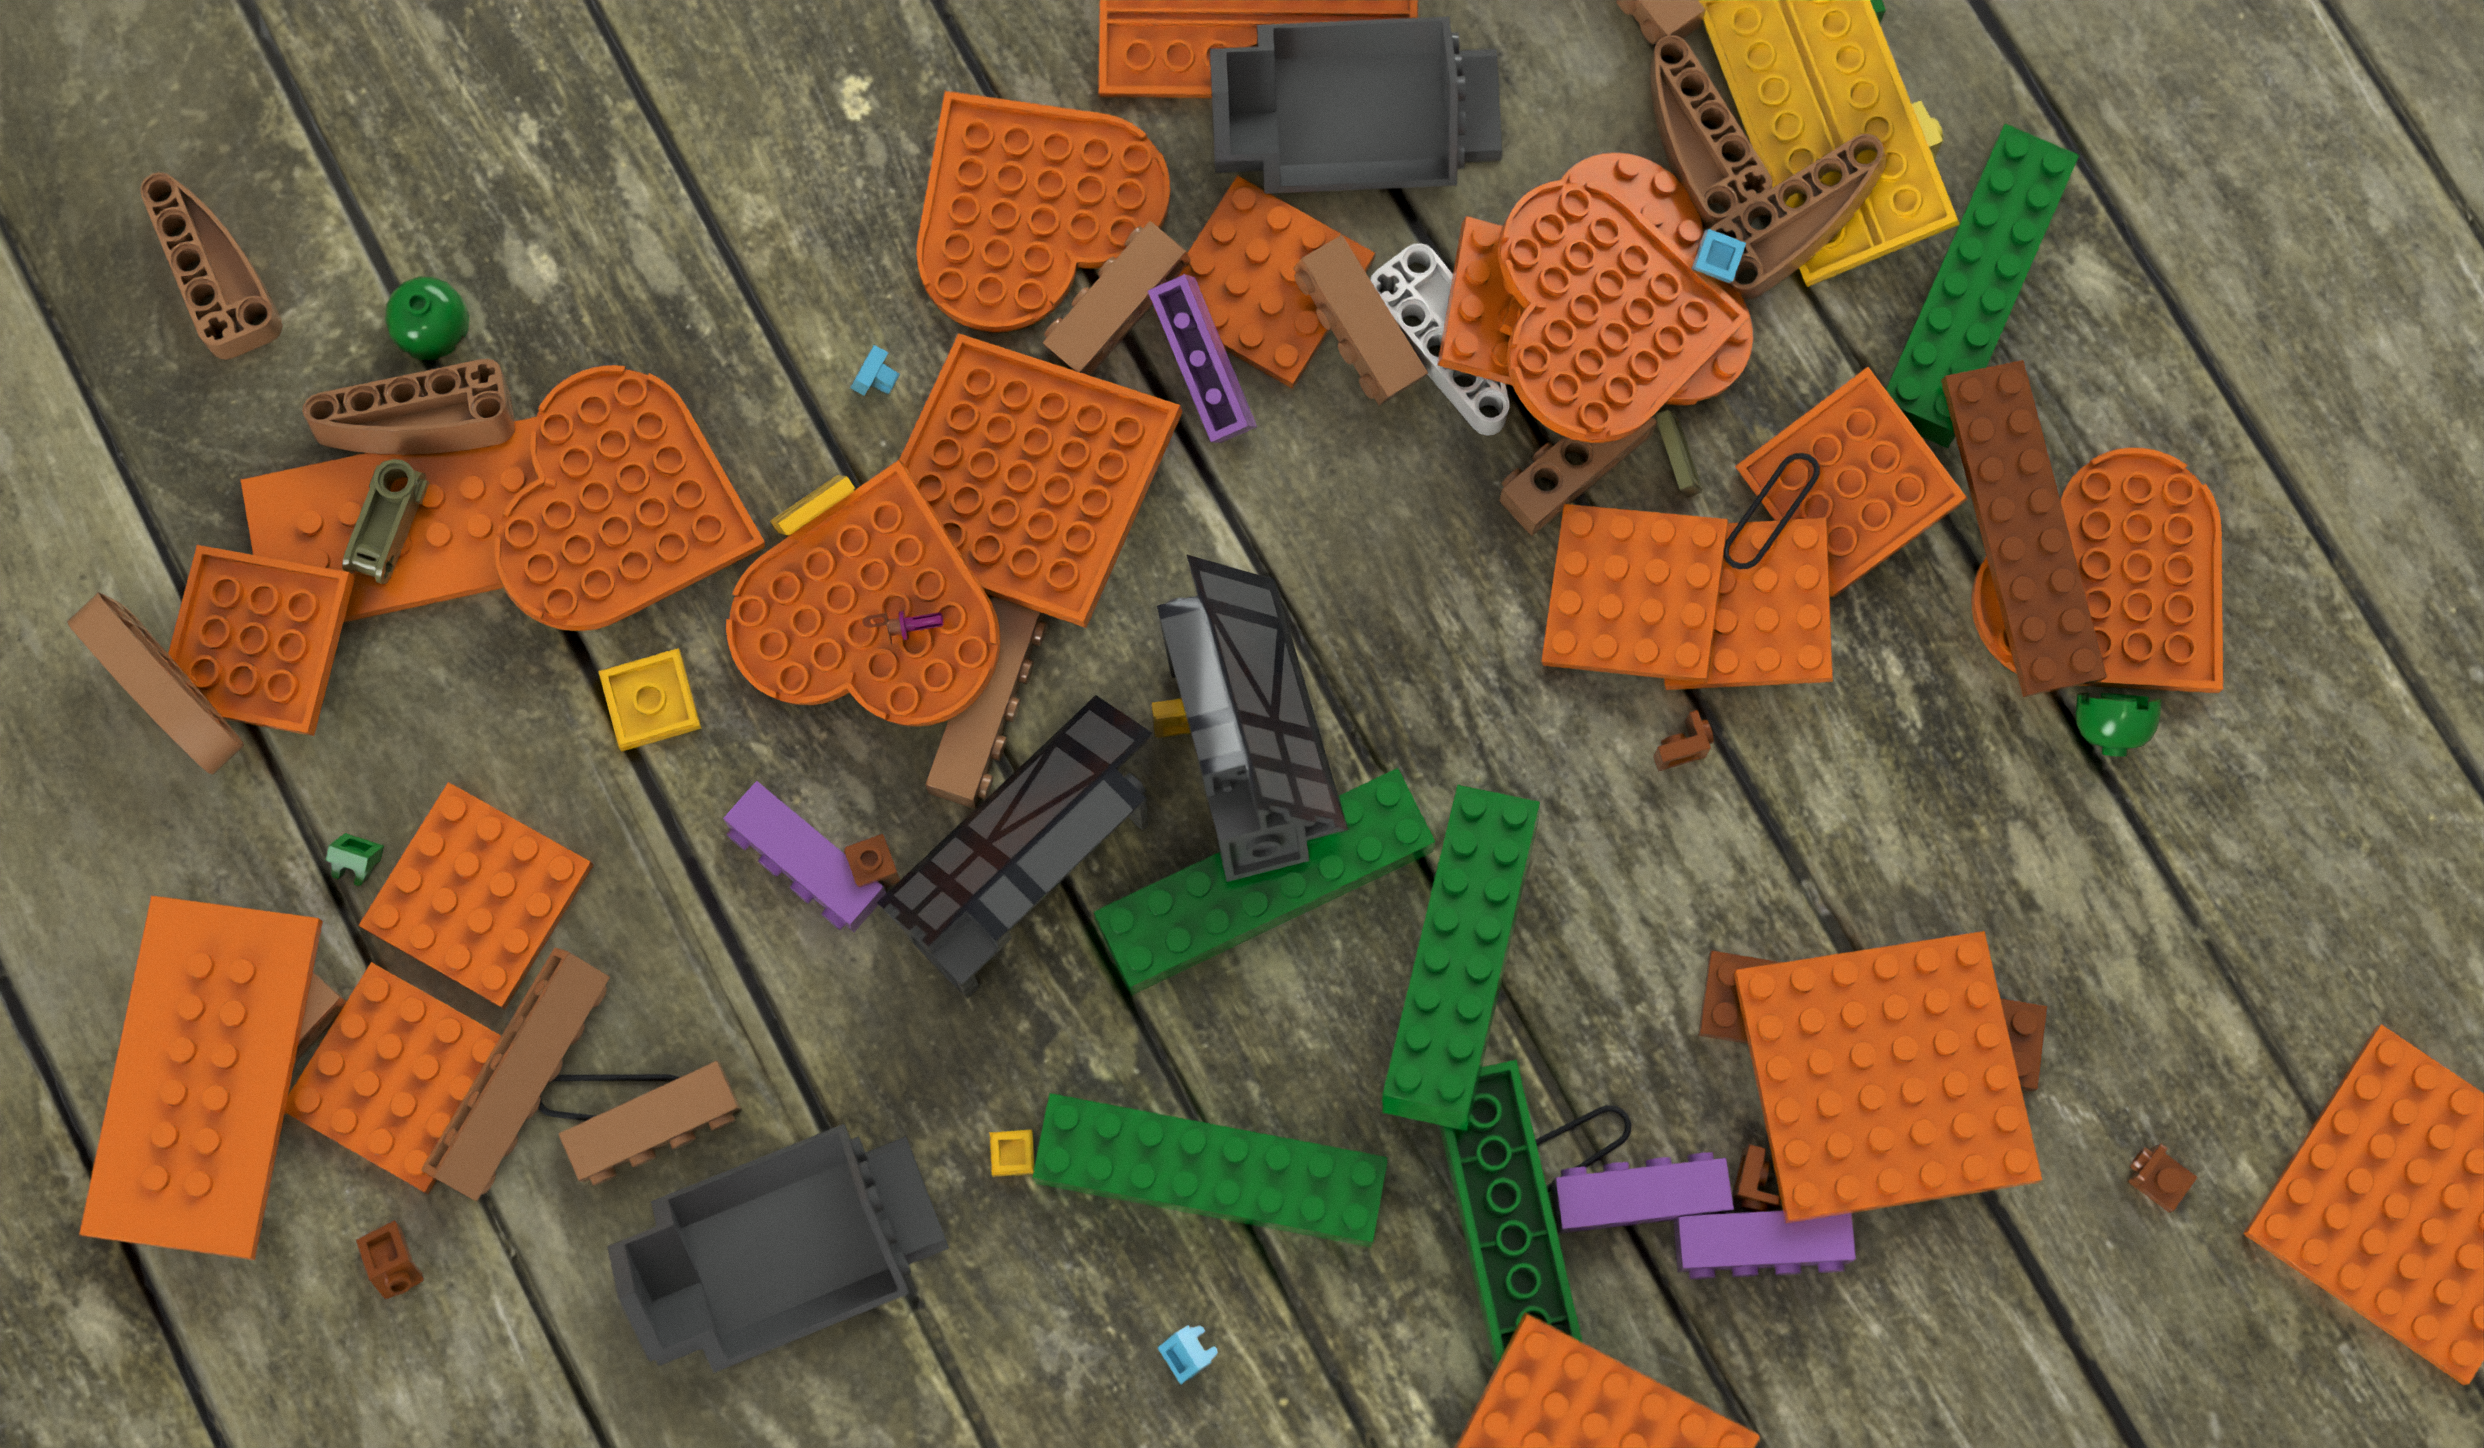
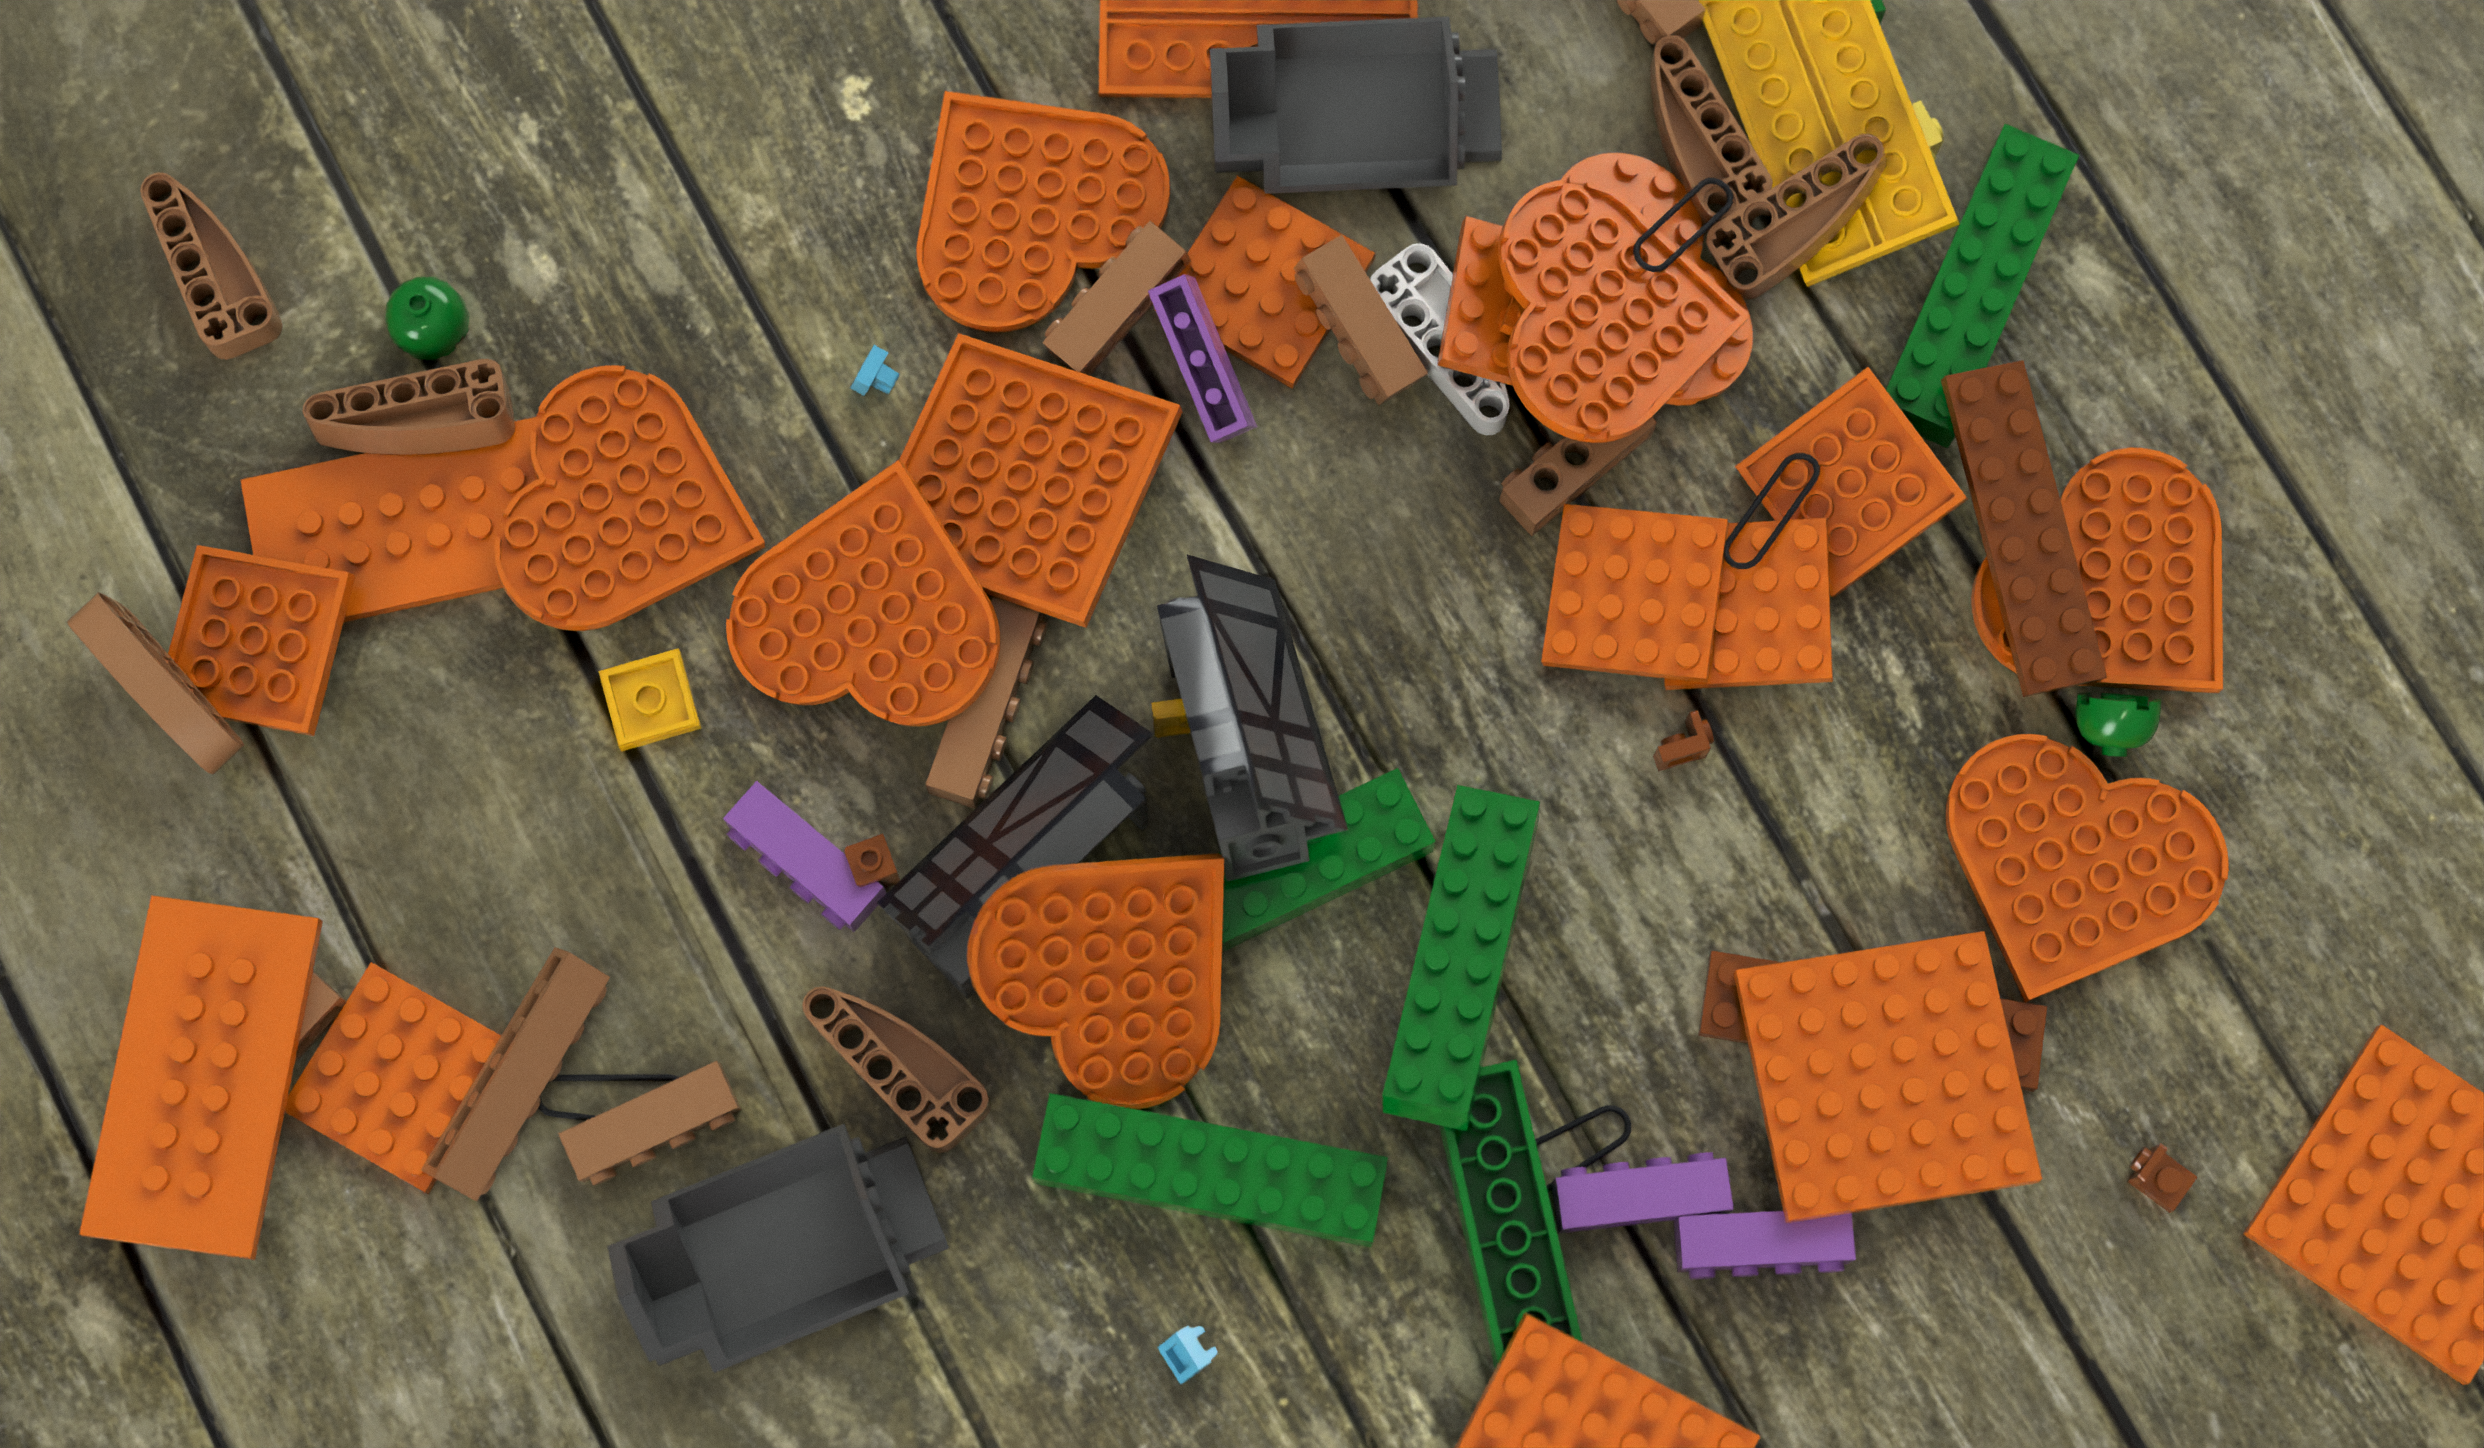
green tile [325,833,384,886] -> none
olive piece [342,459,430,585] -> none
dark orange bracket [356,1221,424,1299] -> none
orange plate [358,782,594,1009] -> none
yellow tile [770,475,855,536] -> none
magenta piece [862,611,944,644] -> none
yellow tile [990,1130,1035,1177] -> none
olive tile [1655,410,1703,497] -> none
medium azure tile [1692,229,1746,283] -> none
dark orange bracket [1732,1144,1781,1212] -> none
none -> medium nougat beam [802,986,991,1153]
none -> orange plate [967,853,1224,1110]
none -> black piece [1633,178,1733,272]
none -> orange plate [1945,734,2229,1003]

